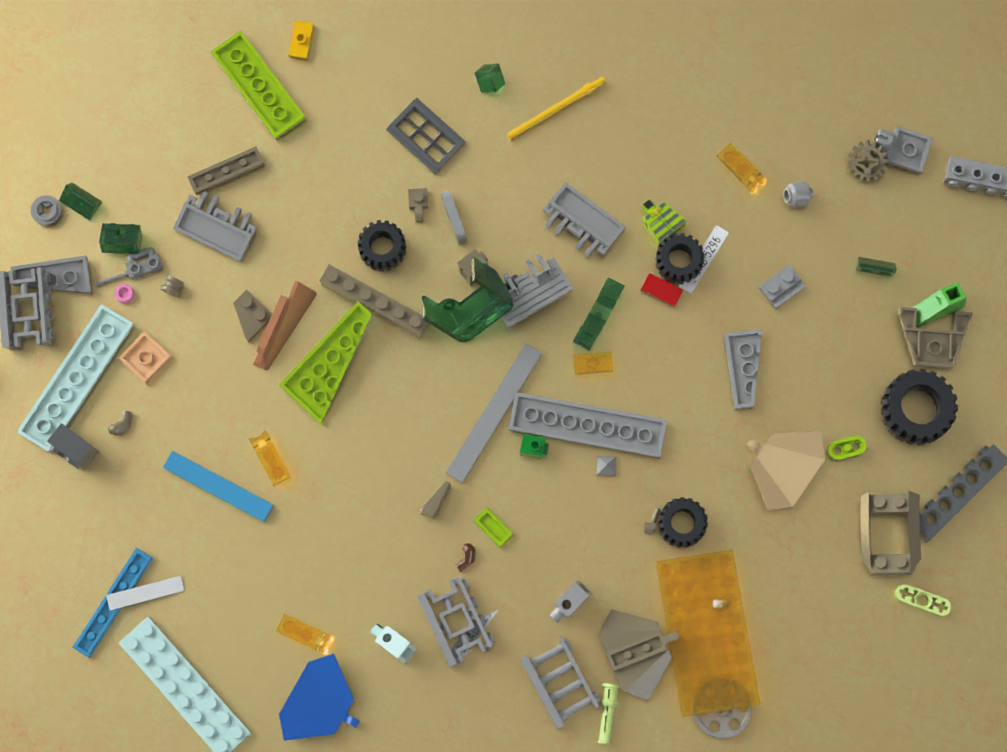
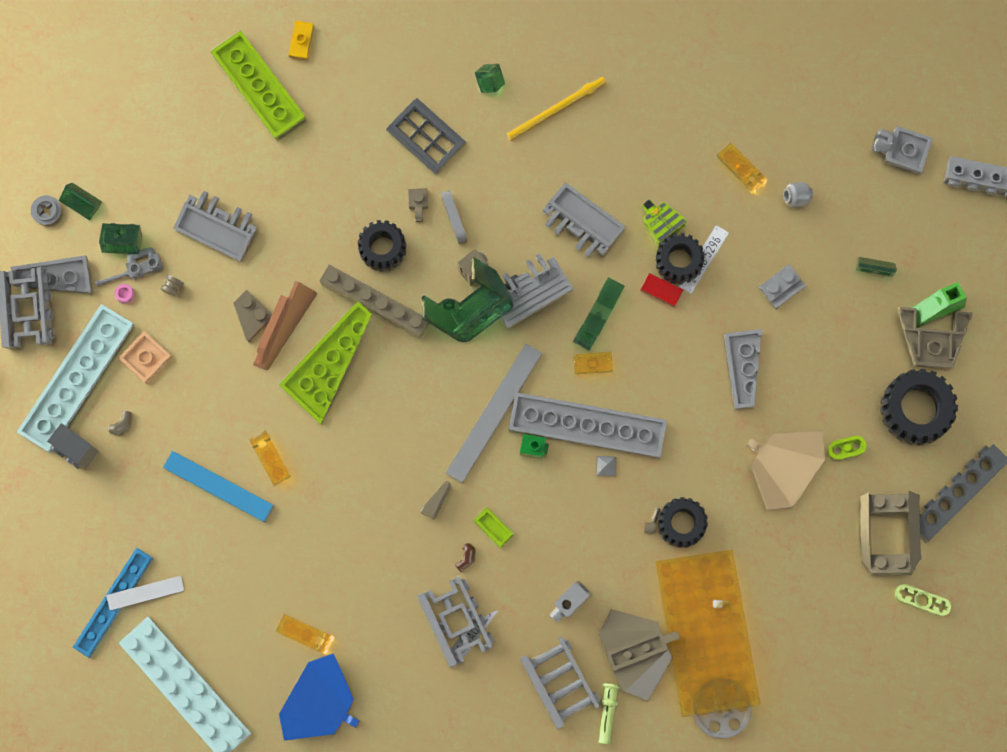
dark tan plate [188,146,265,195] -> none
light aqua torso [371,624,417,664] -> none
dark tan gear [847,140,889,182] -> none

